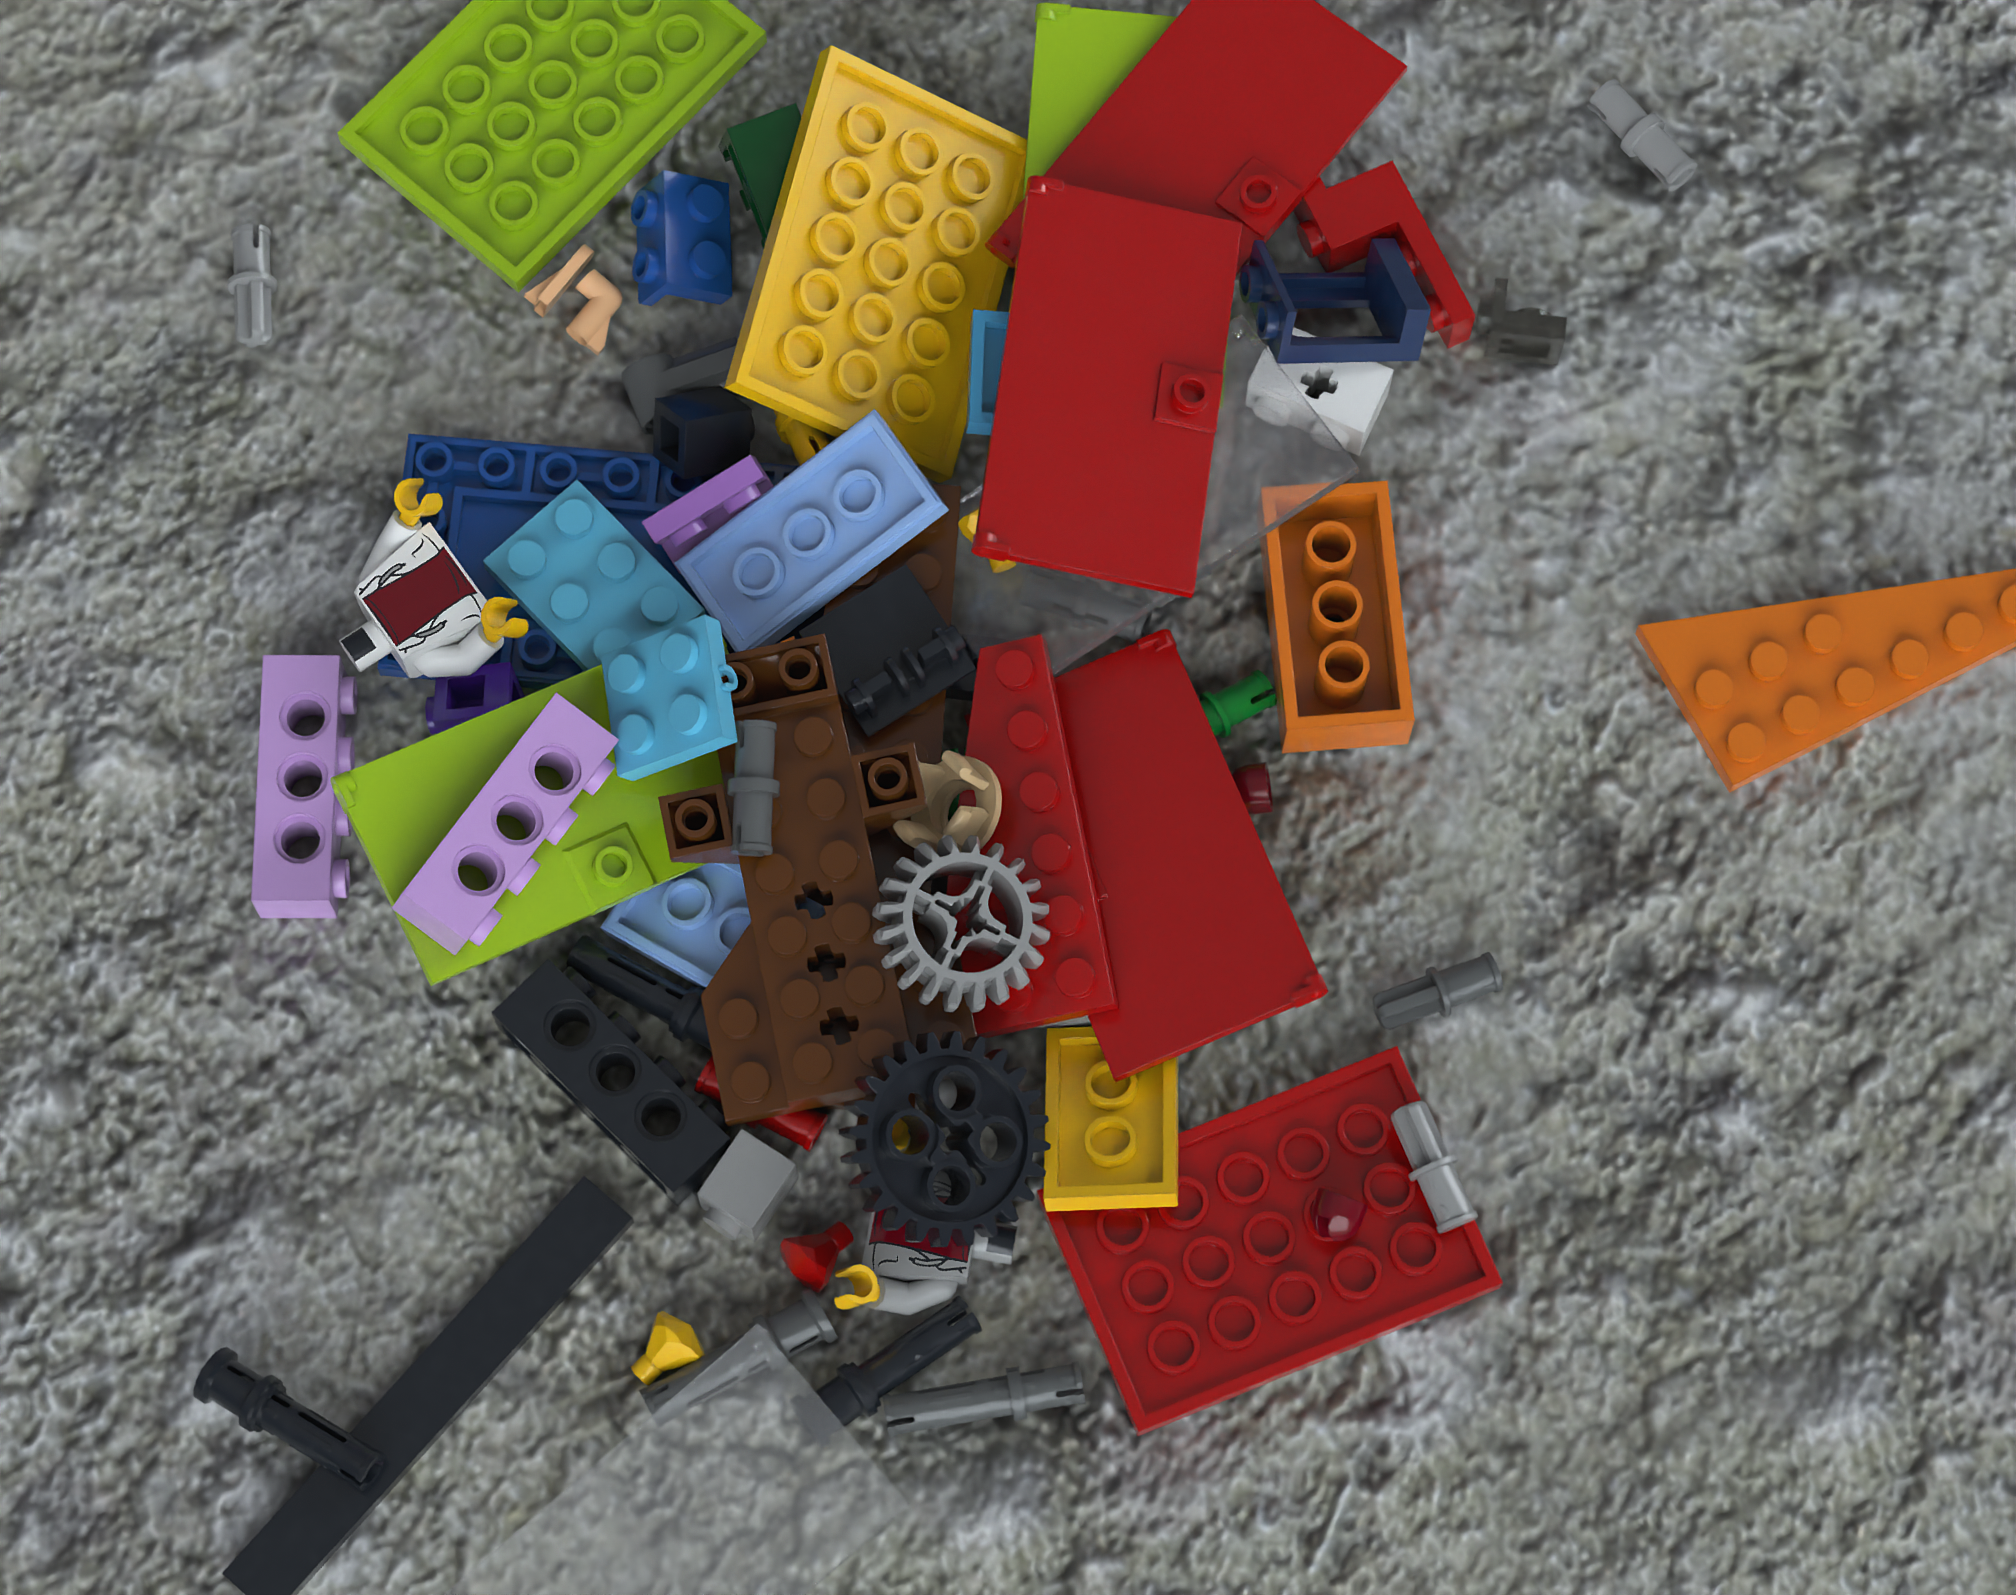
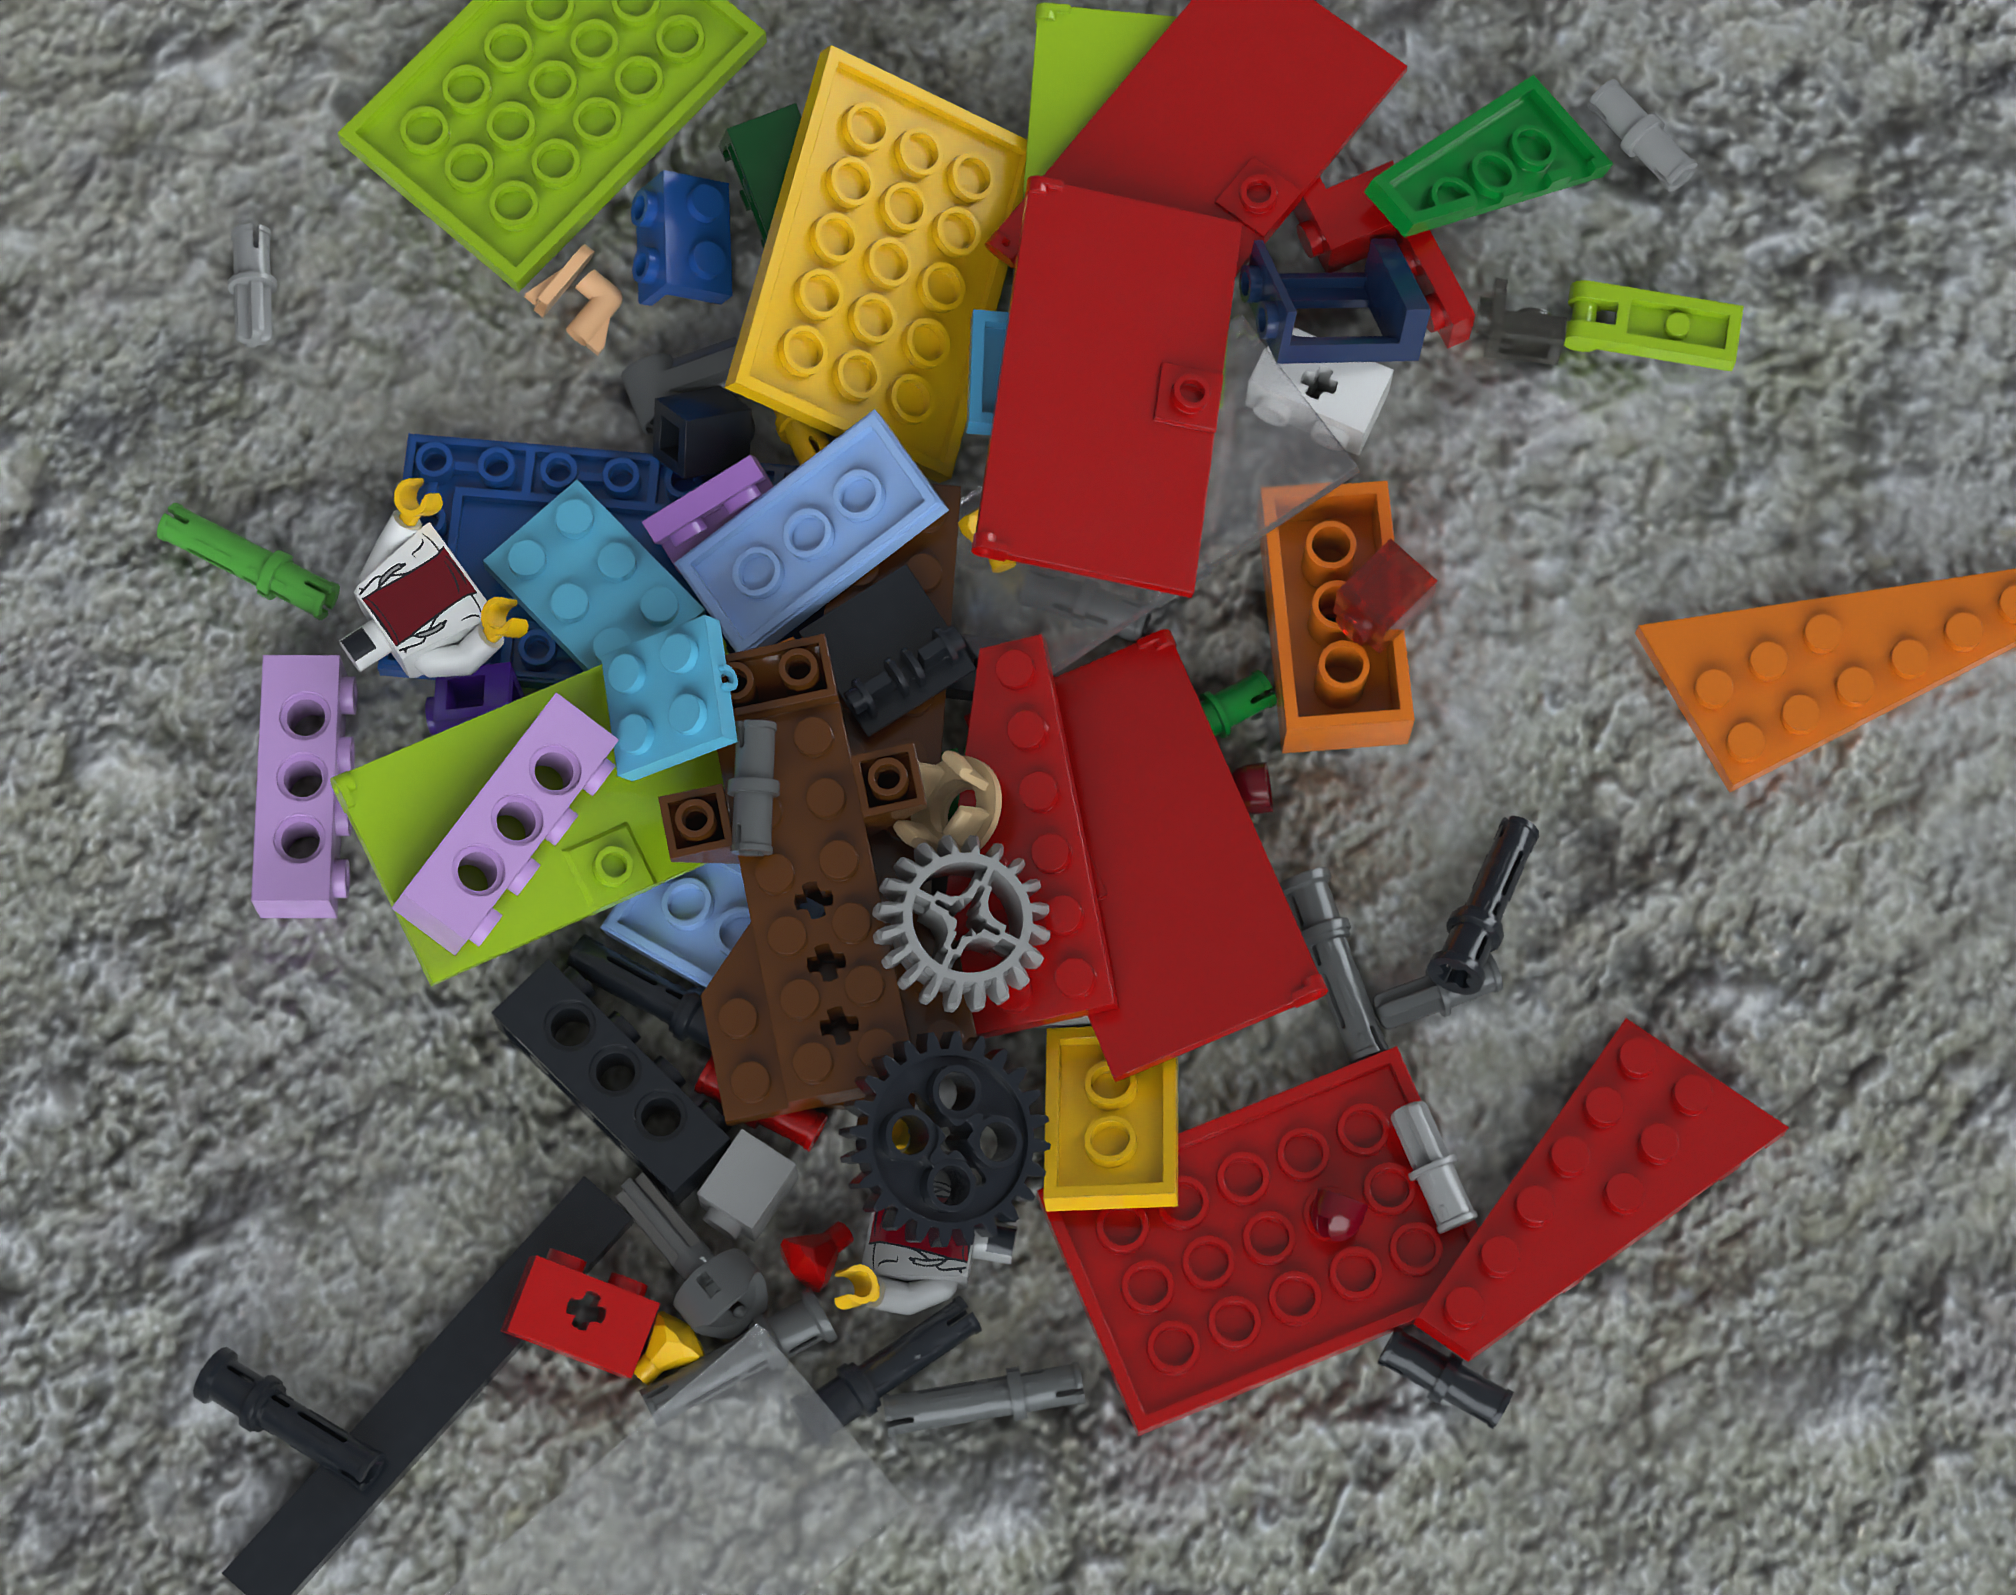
none -> bright green pin [157,503,340,620]
none -> red brick [500,1248,660,1379]
none -> dark grey piece [616,1172,768,1340]
none -> dark grey pin [1279,867,1389,1064]
none -> clear red brick [1333,538,1438,654]
none -> green wing [1364,74,1613,238]
none -> black pin [1377,1327,1514,1429]
none -> red wing [1413,1018,1789,1362]
none -> black pin [1427,816,1539,995]
none -> lime plate [1562,280,1744,372]

